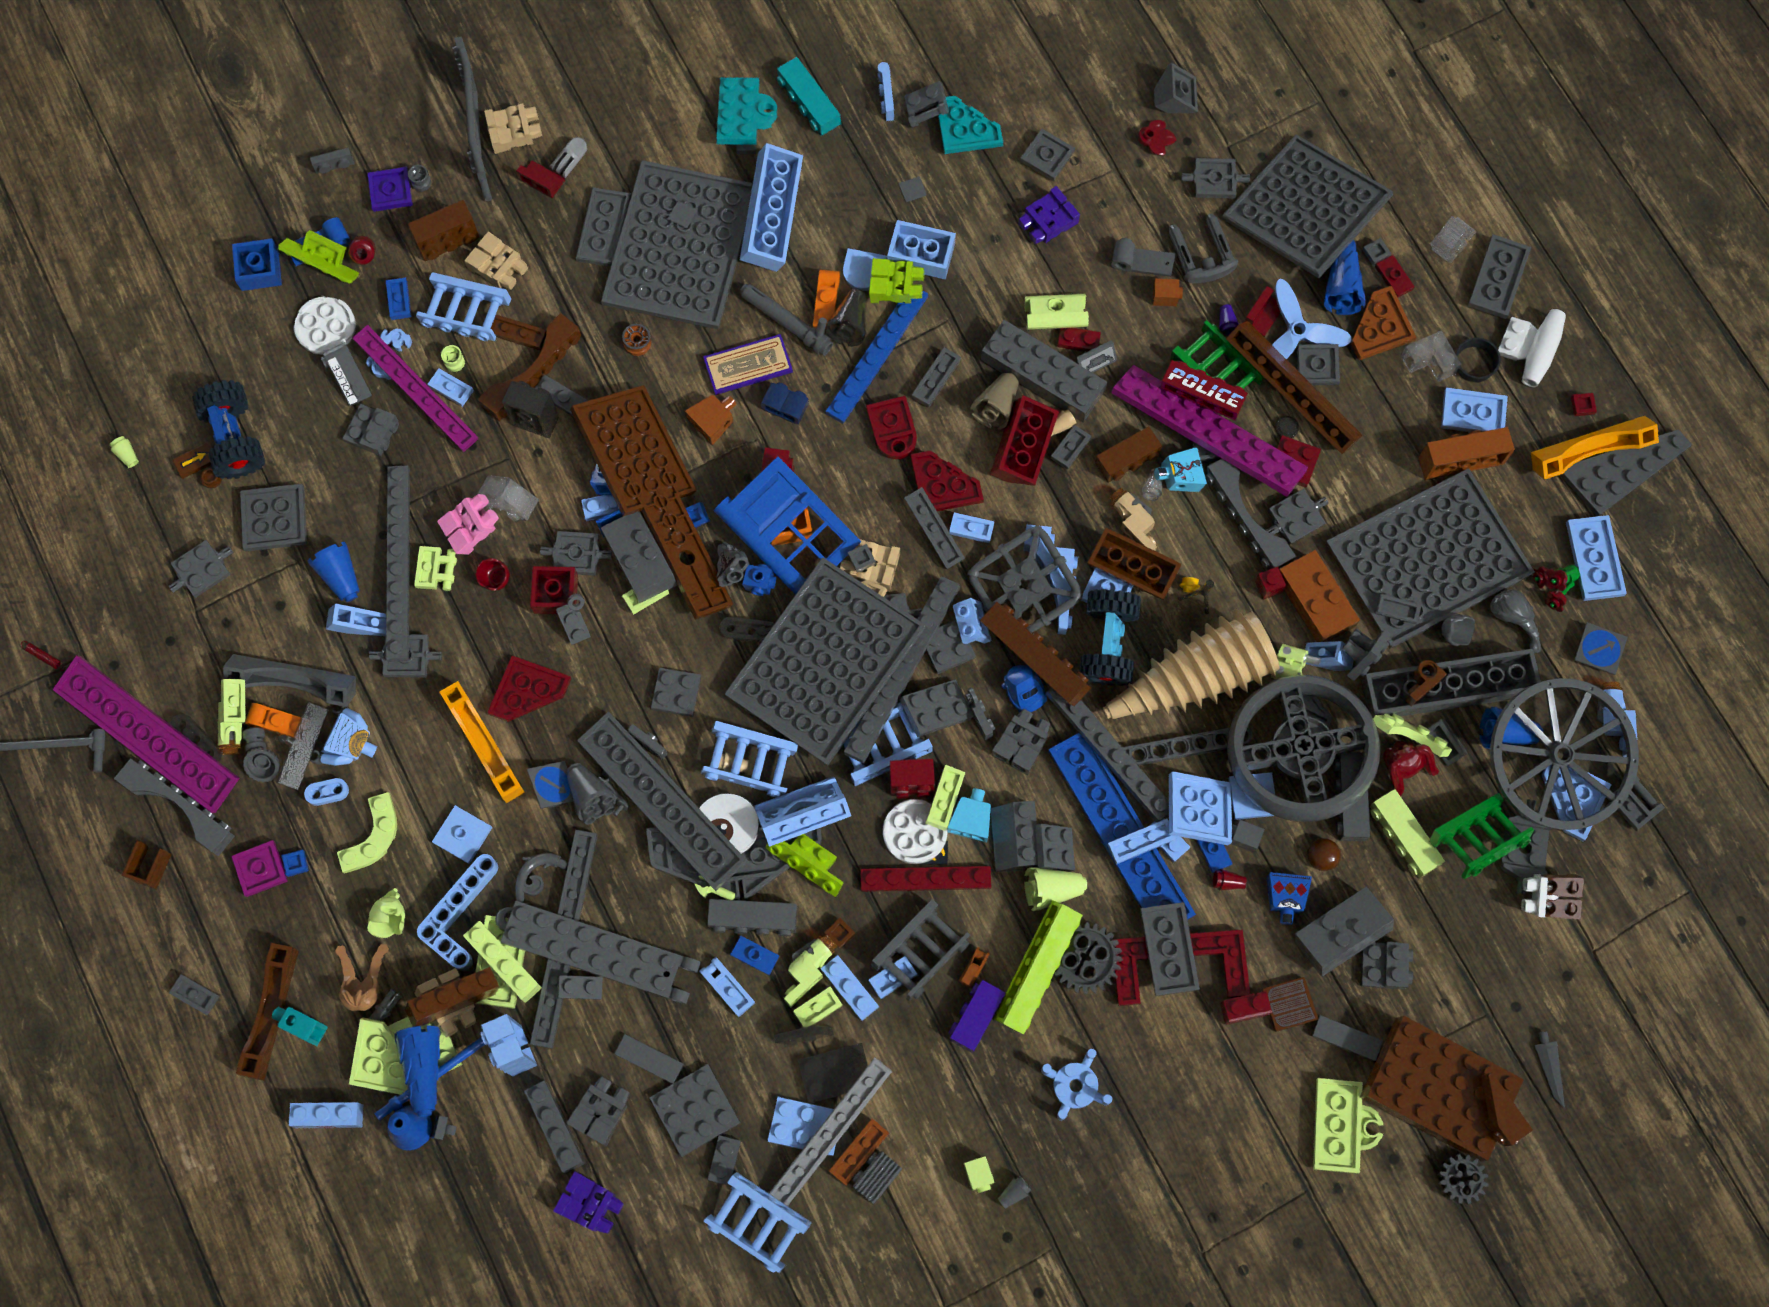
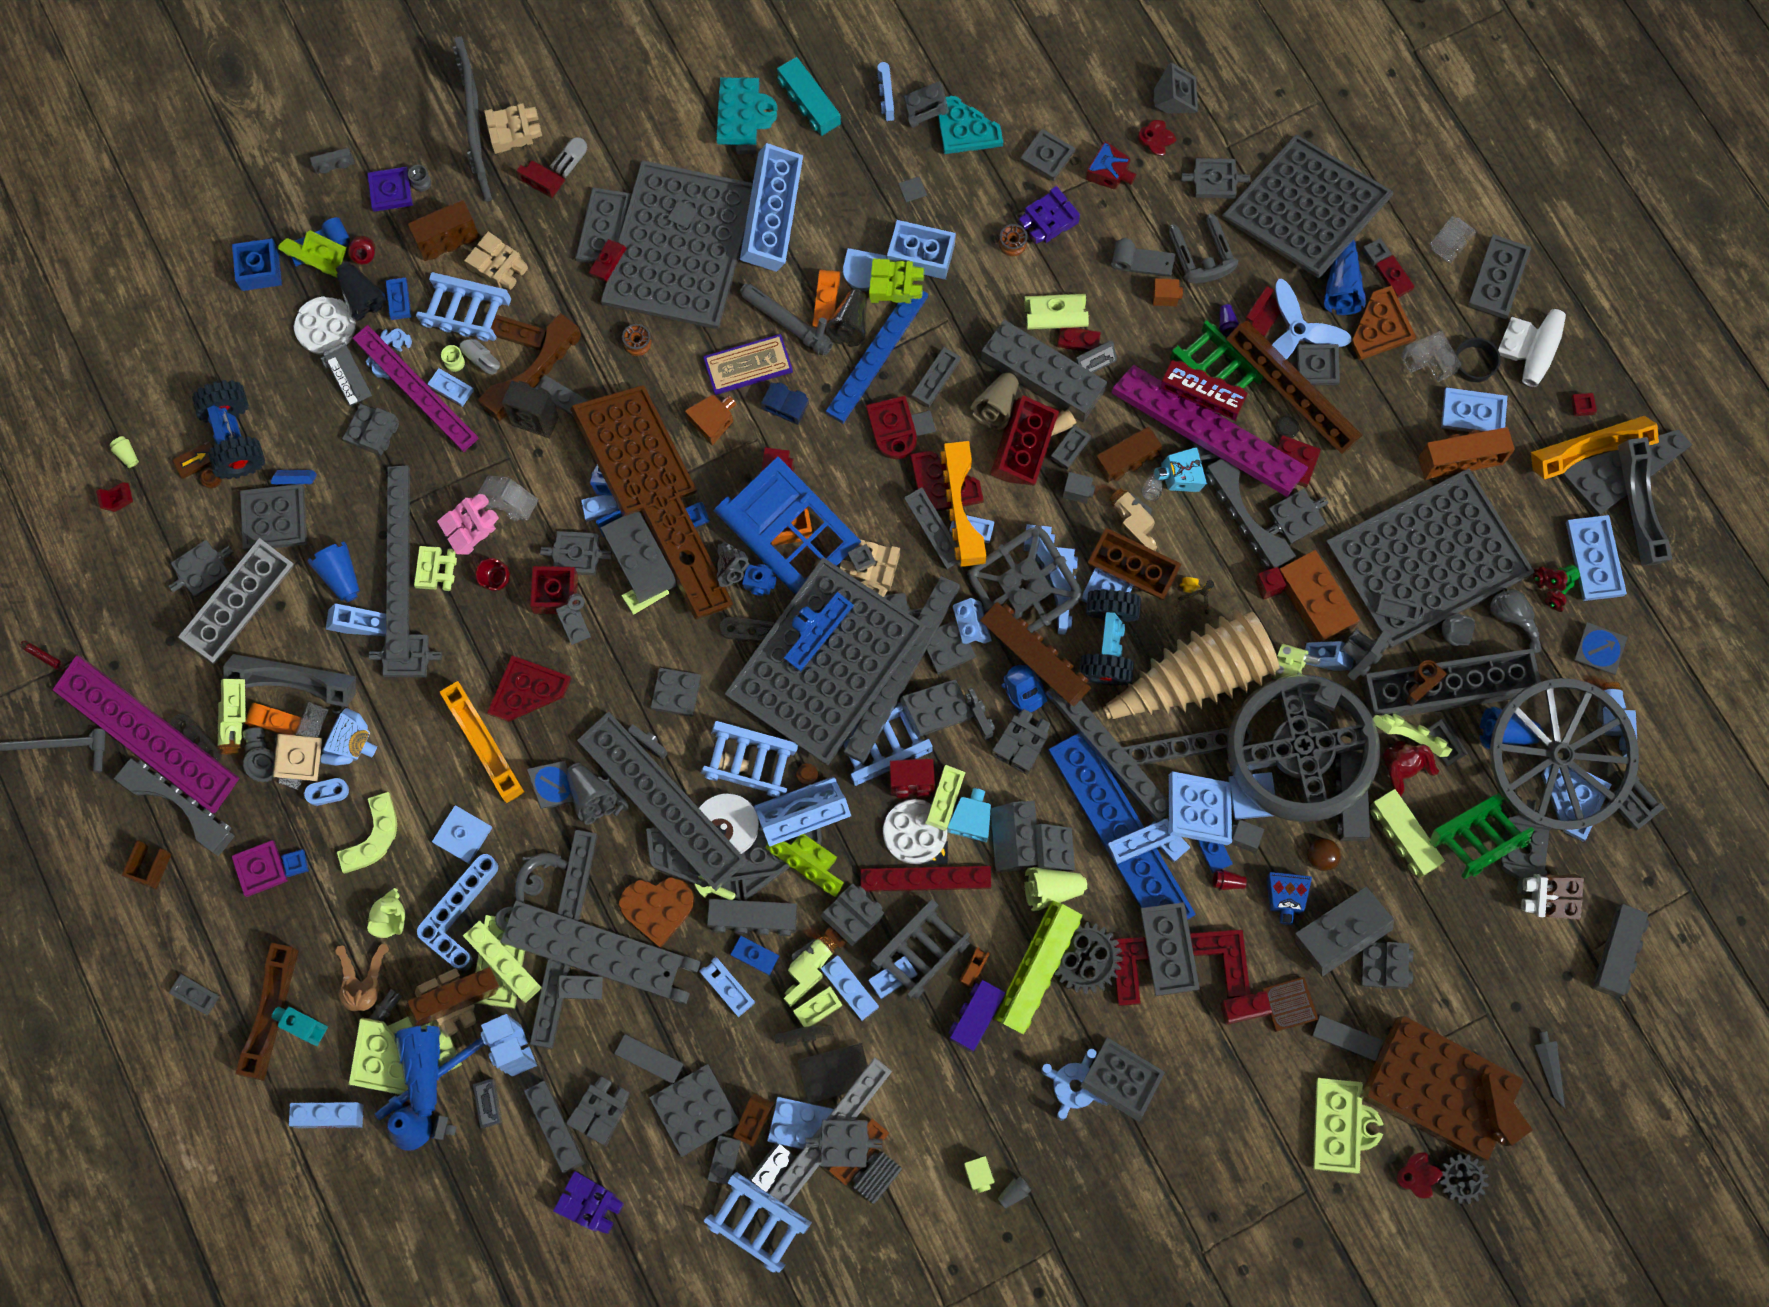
none -> dark red bracket [96,482,133,512]
none -> light grey brick [178,538,294,665]
none -> blue tile [271,470,317,484]
none -> tan tile [273,734,322,781]
none -> black cone [336,261,386,322]
none -> light grey arm [460,339,500,375]
none -> slope [473,1079,503,1129]
none -> dark red plate [589,239,627,282]
none -> dark orange plate [619,878,694,948]
none -> reddish brown plate [733,1093,774,1147]
none -> plate [749,1143,796,1193]
none -> blue plate [784,592,854,672]
none -> reddish brown plate [797,764,818,785]
none -> dark grey plate [805,1119,882,1167]
none -> dark grey plate [821,884,884,946]
none -> dark grey sticker [911,411,936,436]
none -> light orange arch [940,441,986,567]
none -> dark orange wheel [999,224,1028,256]
none -> dark grey brick [1063,472,1095,504]
none -> dark grey plate [1080,1037,1165,1122]
none -> dark red torso [1086,141,1137,189]
none -> dark grey plate [1313,681,1342,711]
none -> dark red plate [1397,1152,1443,1199]
none -> dark grey brick [1592,904,1649,998]
none -> dark grey arch [1618,437,1672,567]

